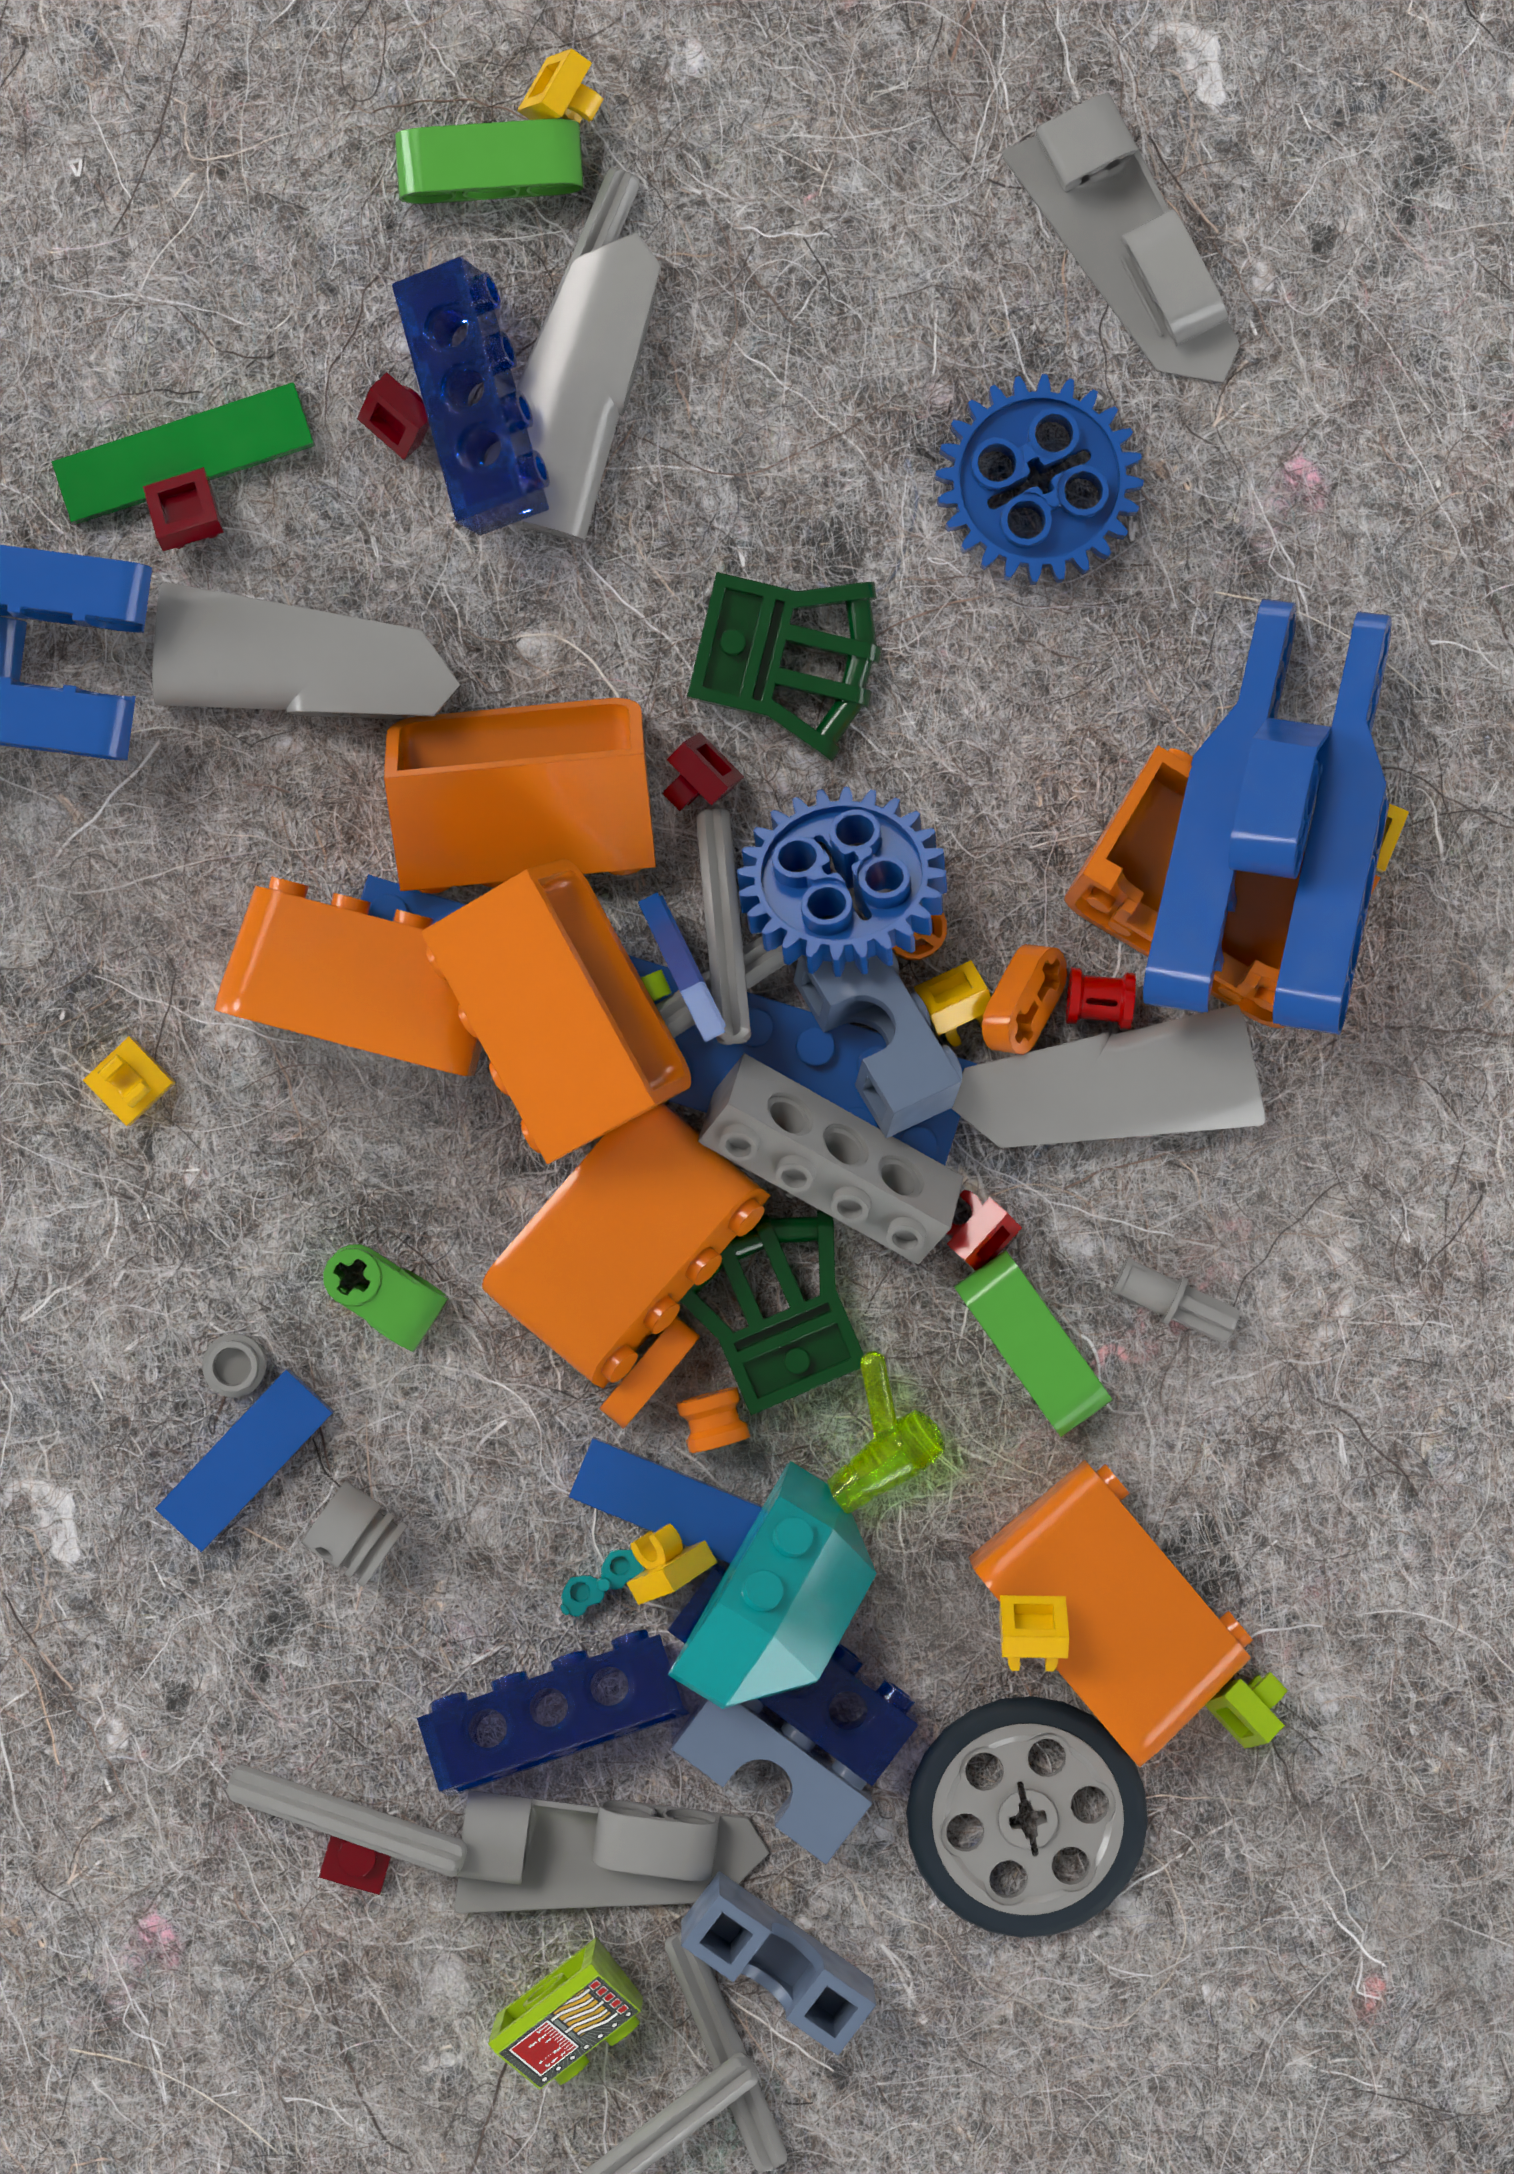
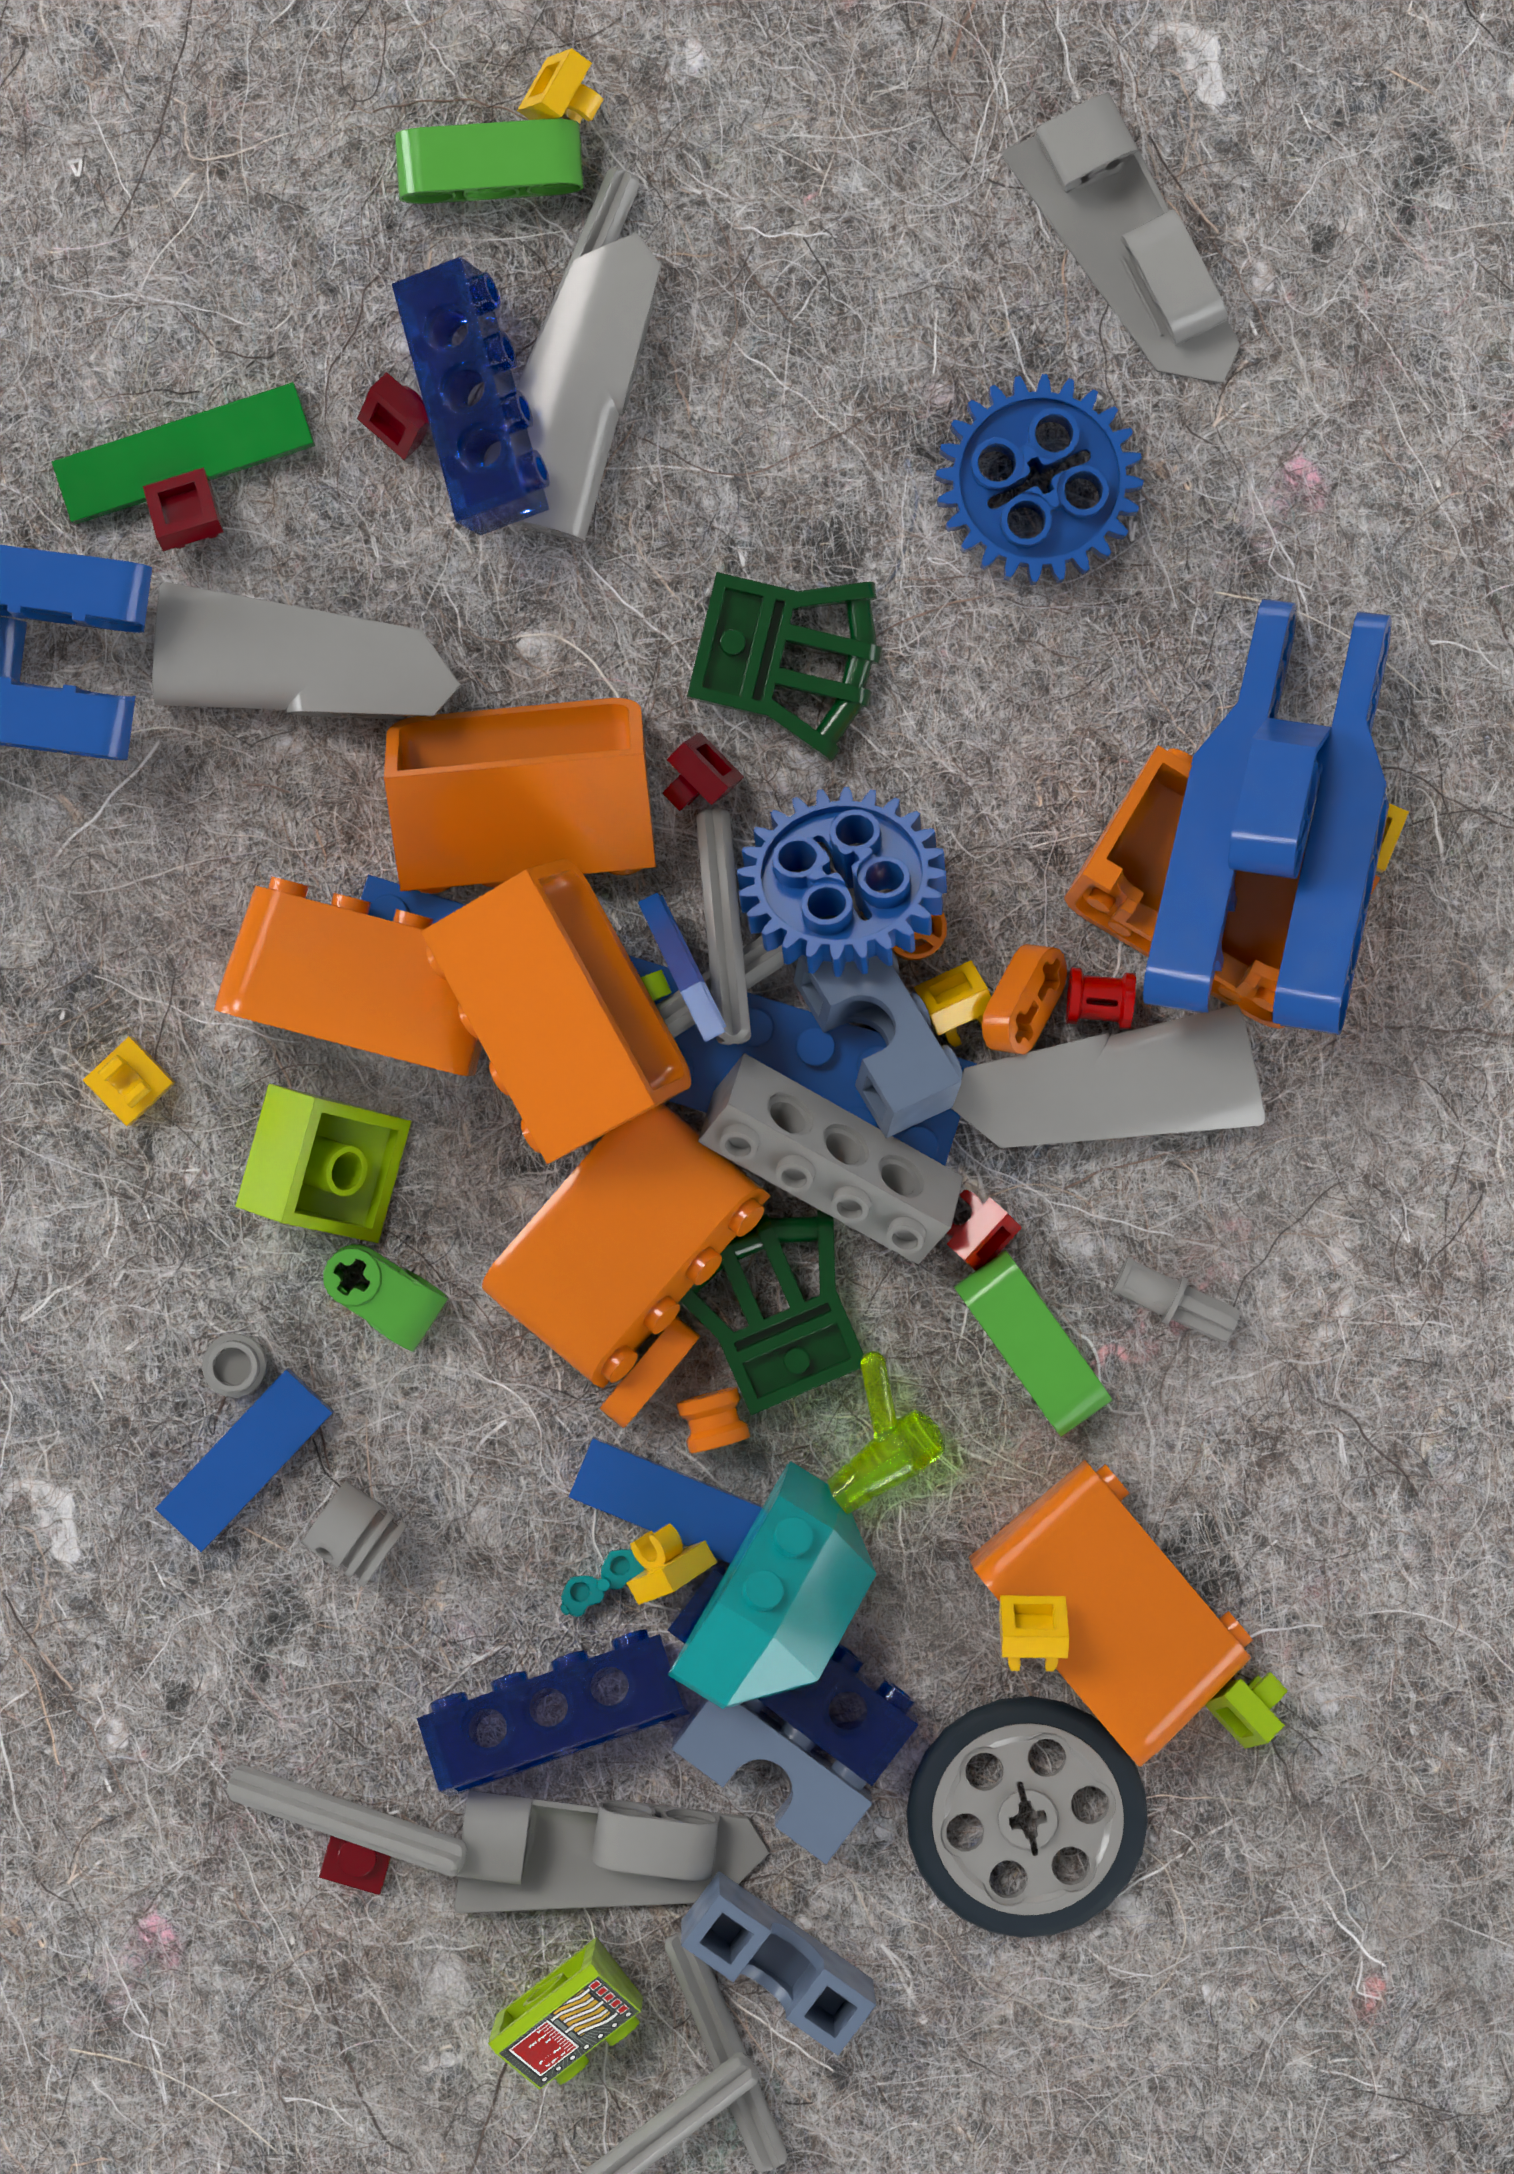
none -> lime slope [235,1083,411,1243]

